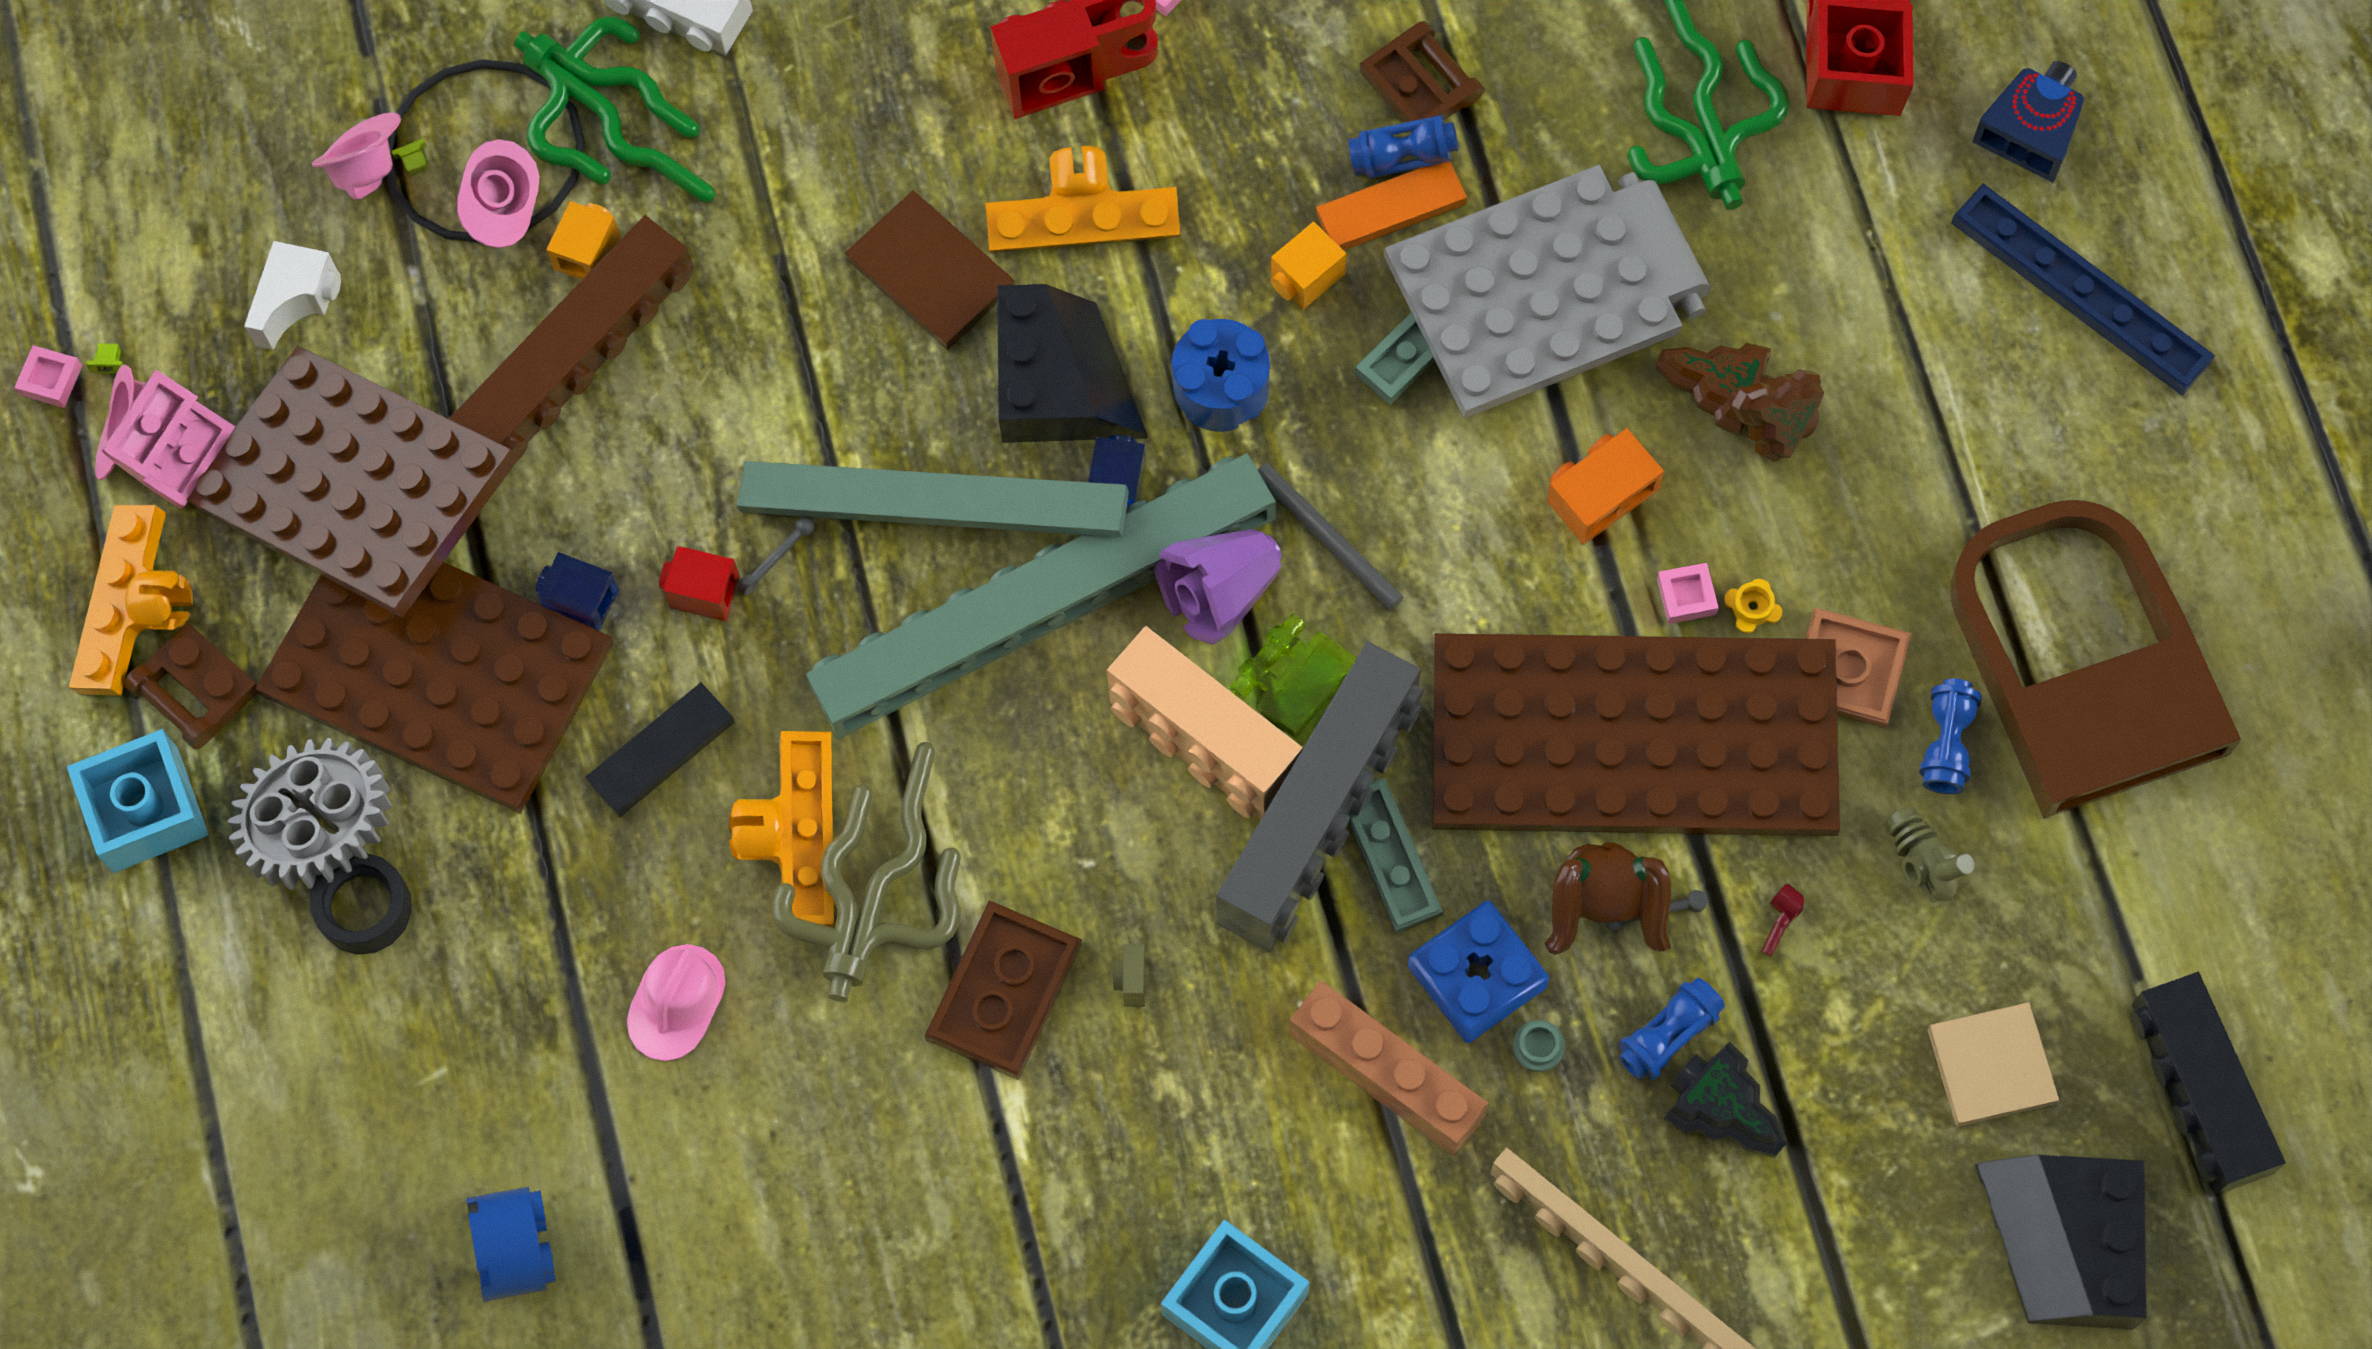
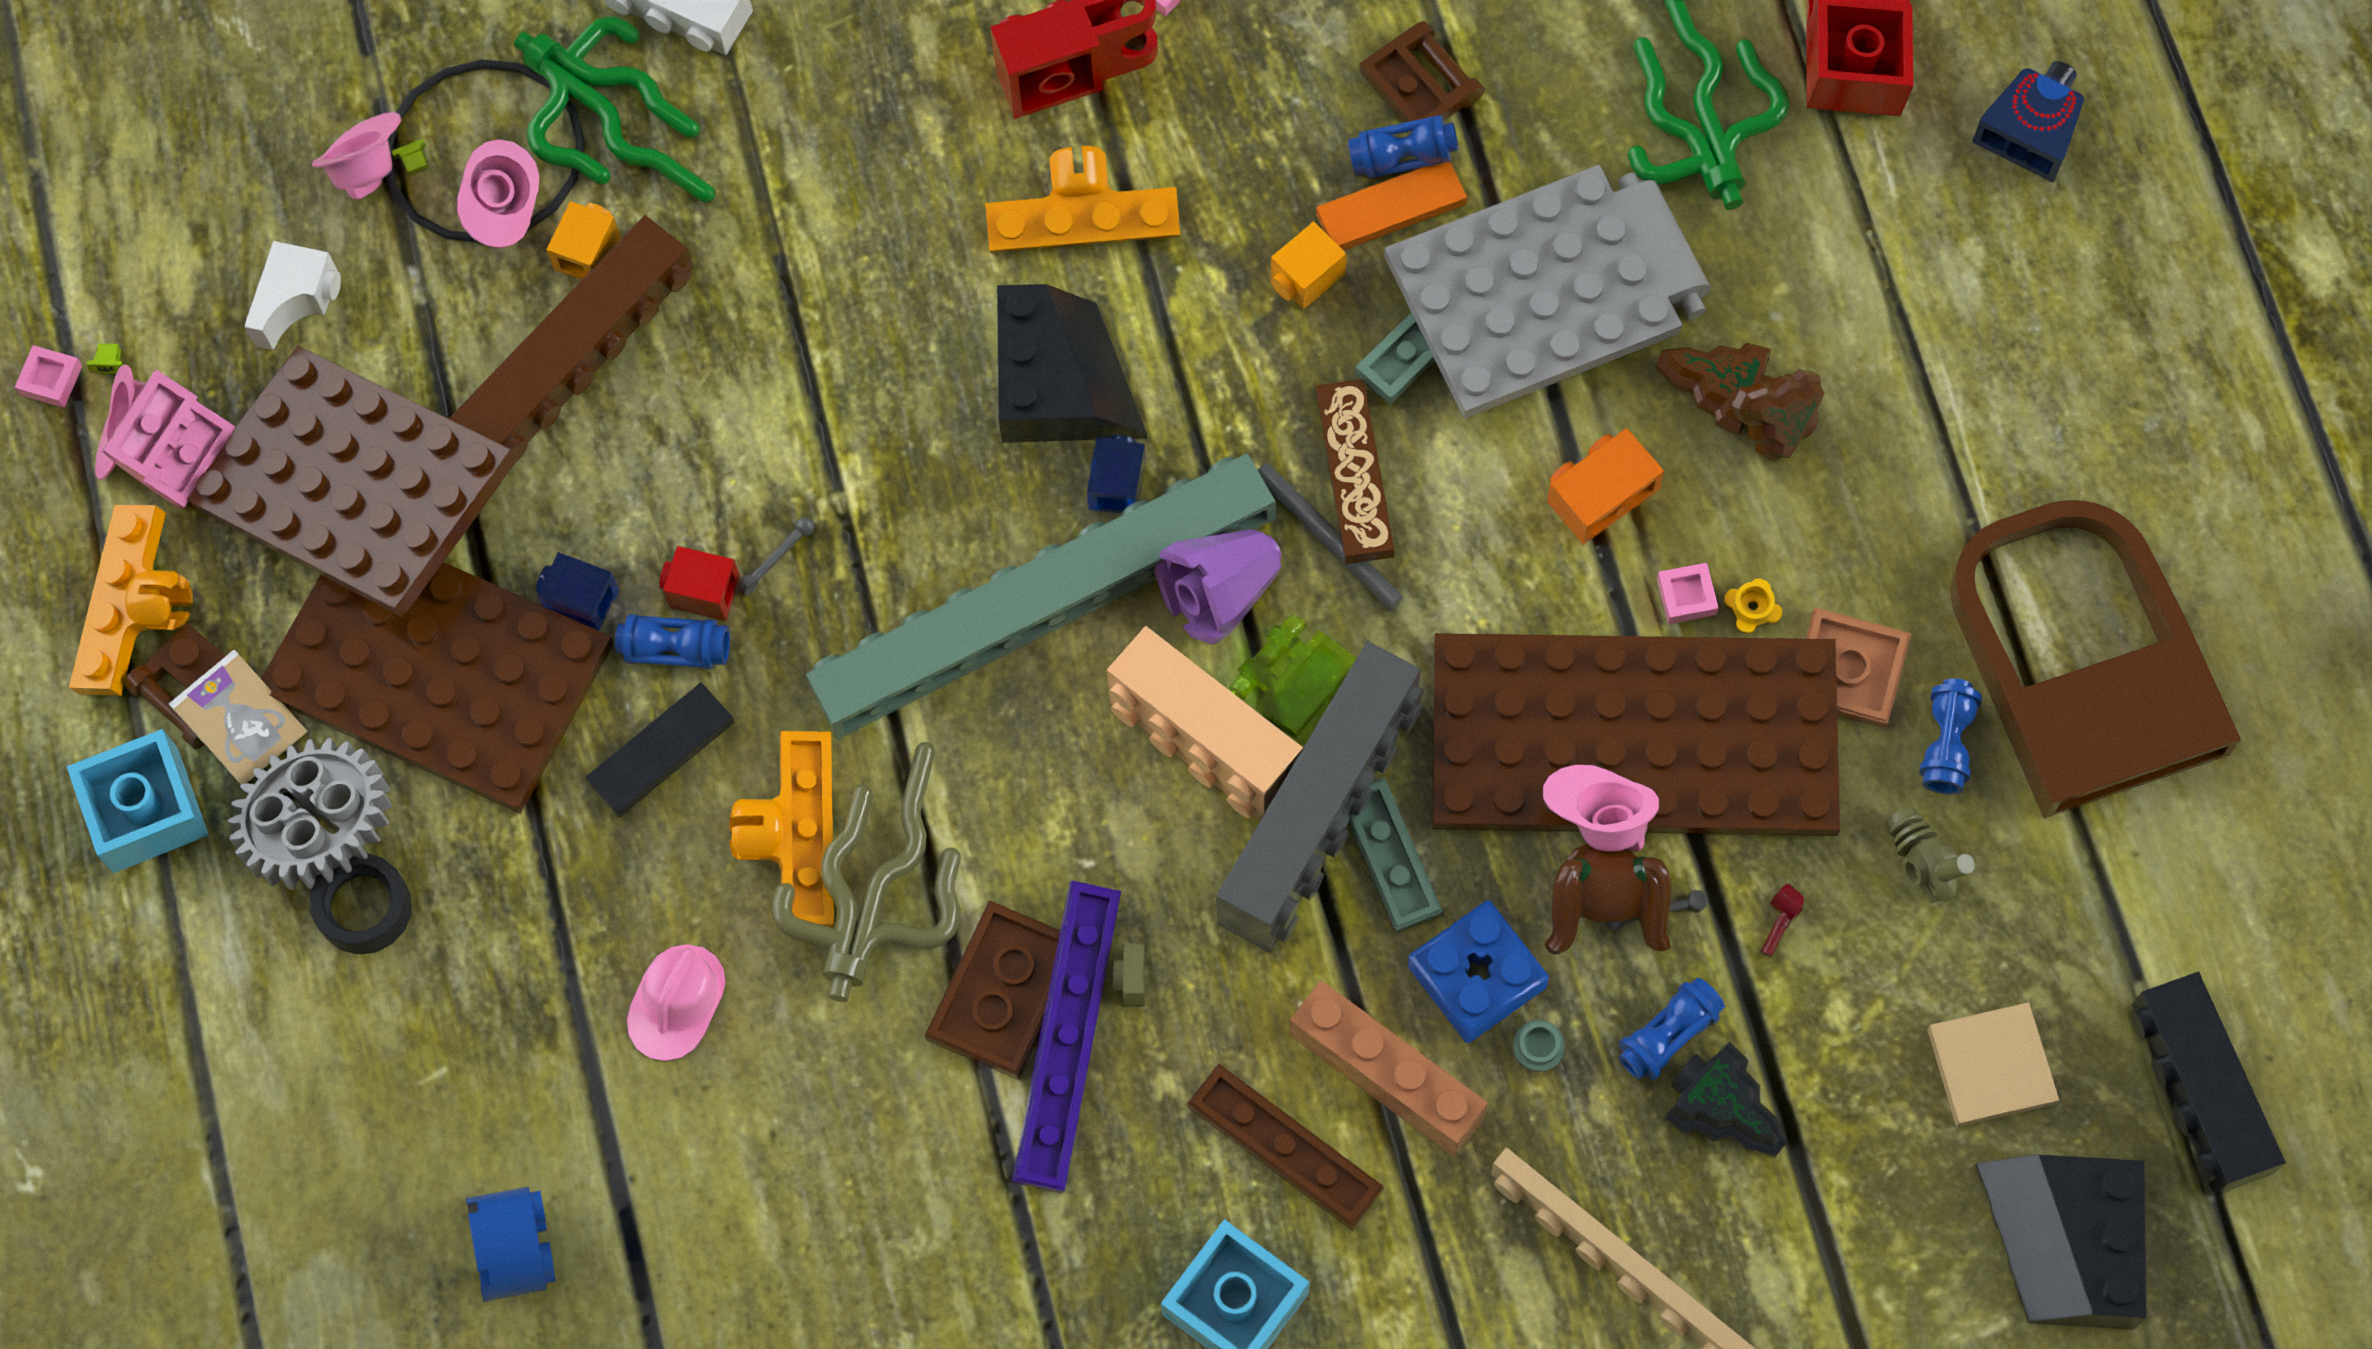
sand green tile [737,461,1129,537] -> none
reddish brown tile [845,190,1015,350] -> none
blue brick [1172,319,1270,432] -> none
dark blue tile [1951,183,2215,396] -> none
none -> sticker [169,650,308,784]
none -> blue piece [615,614,730,669]
none -> dark purple tile [1012,880,1121,1193]
none -> reddish brown tile [1187,1063,1384,1231]
none -> tile [1316,379,1394,564]
none -> bright pink piece [1543,765,1659,852]

